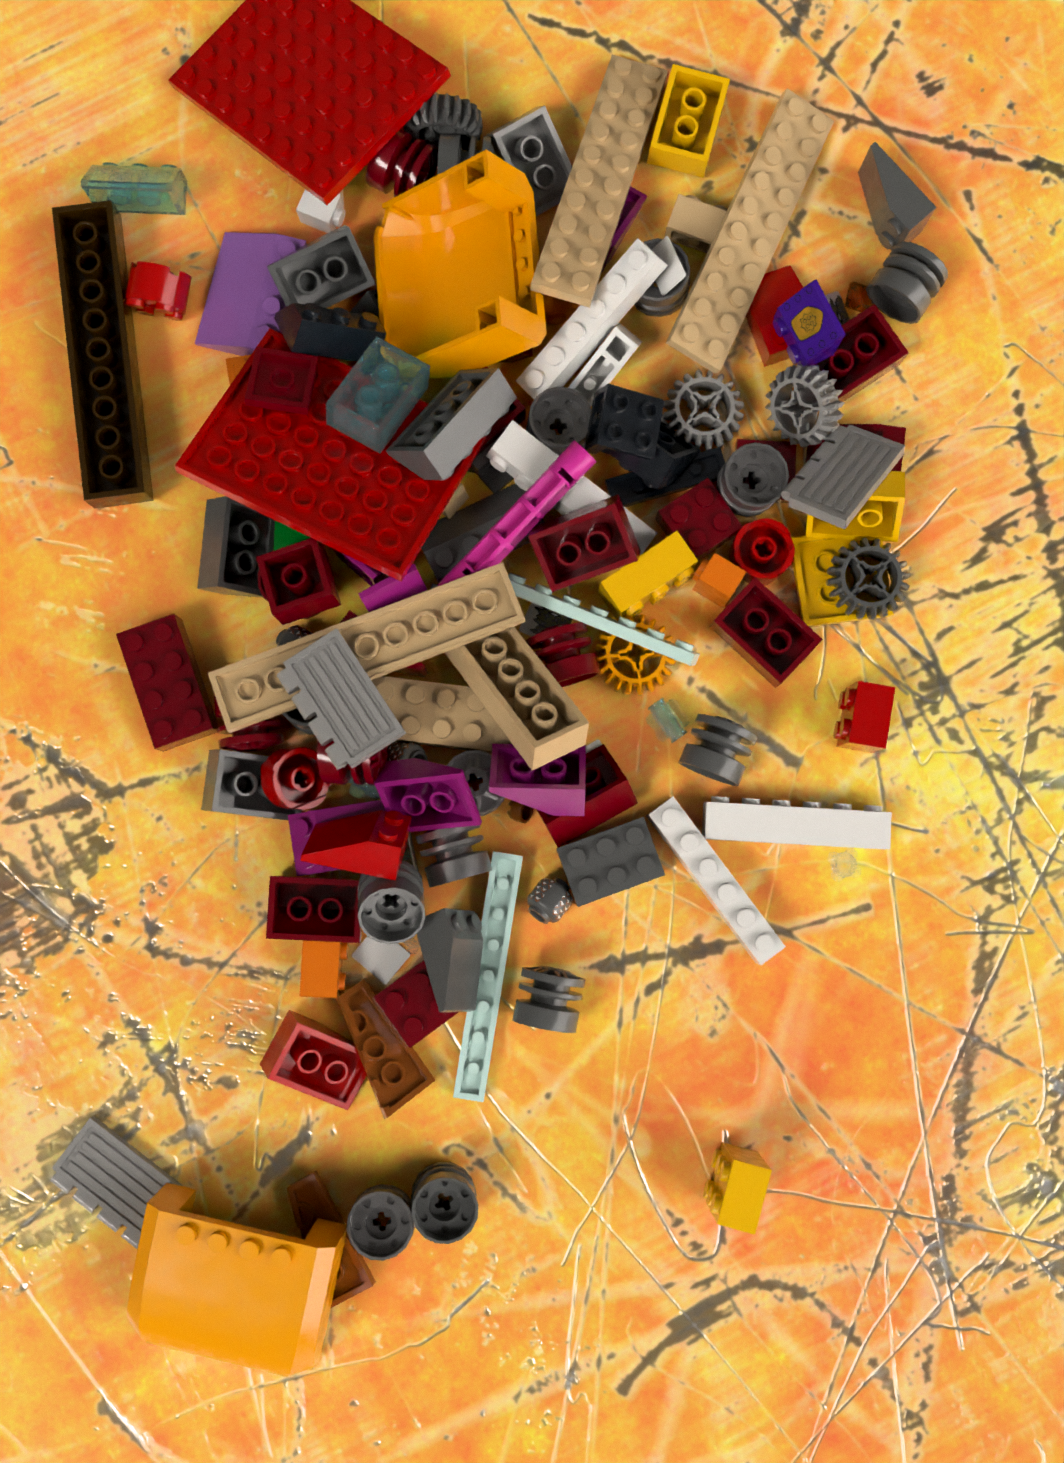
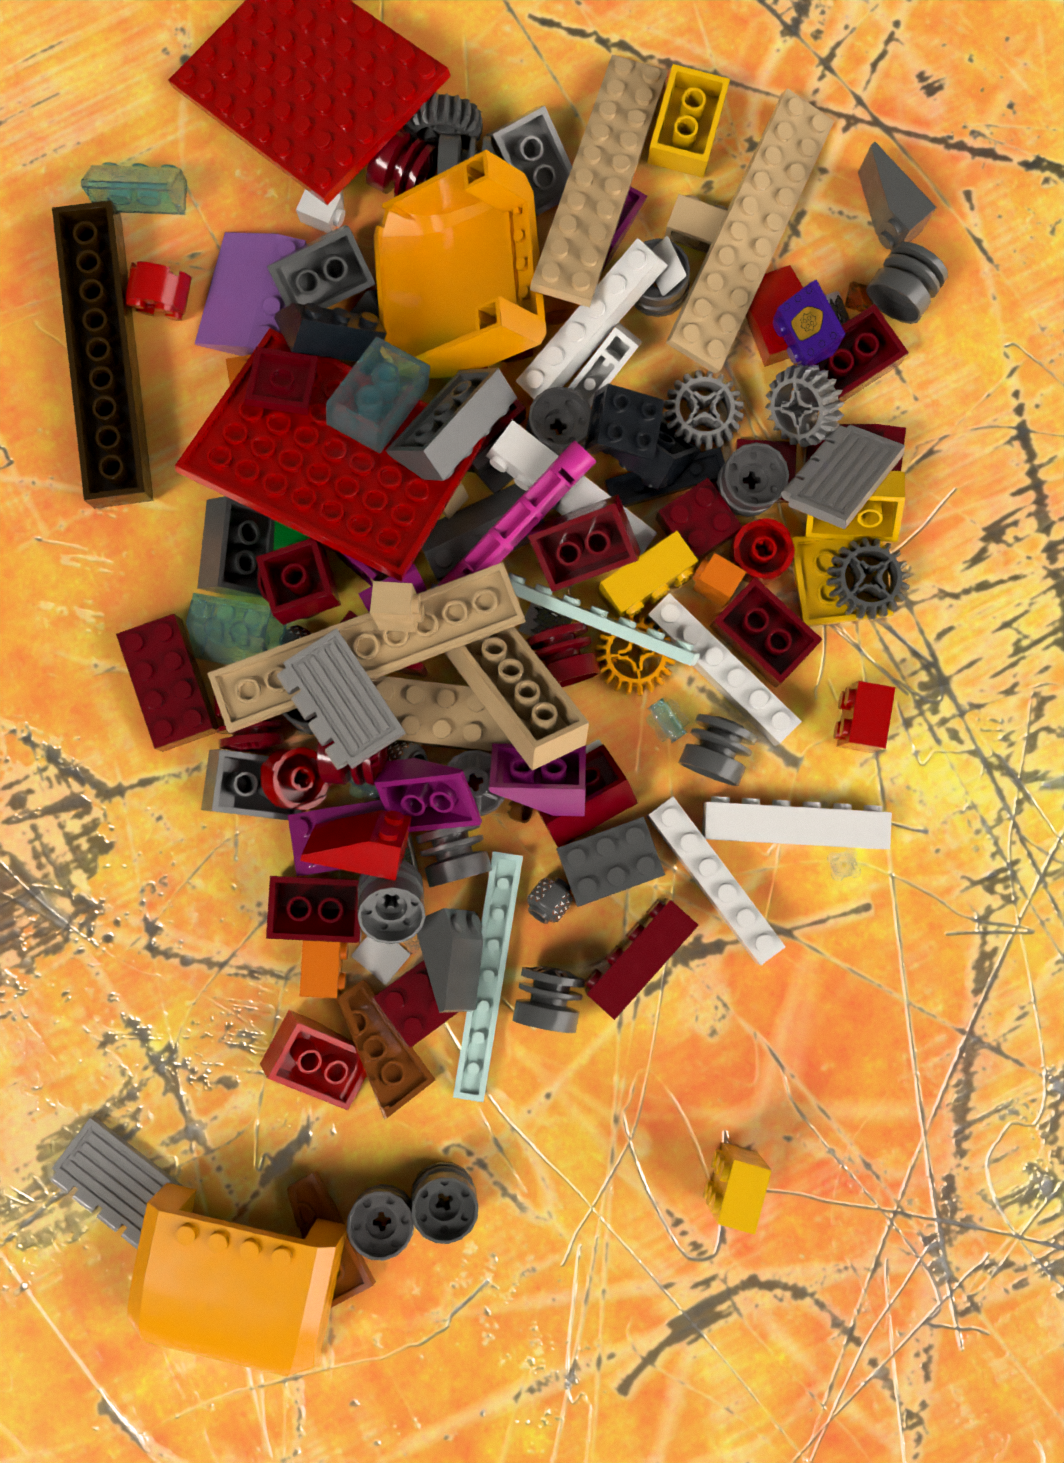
none -> clear light blue slope [186,593,287,665]
none -> tan brick [370,581,424,632]
none -> dark red brick [584,898,699,1020]
none -> white brick [646,593,802,746]

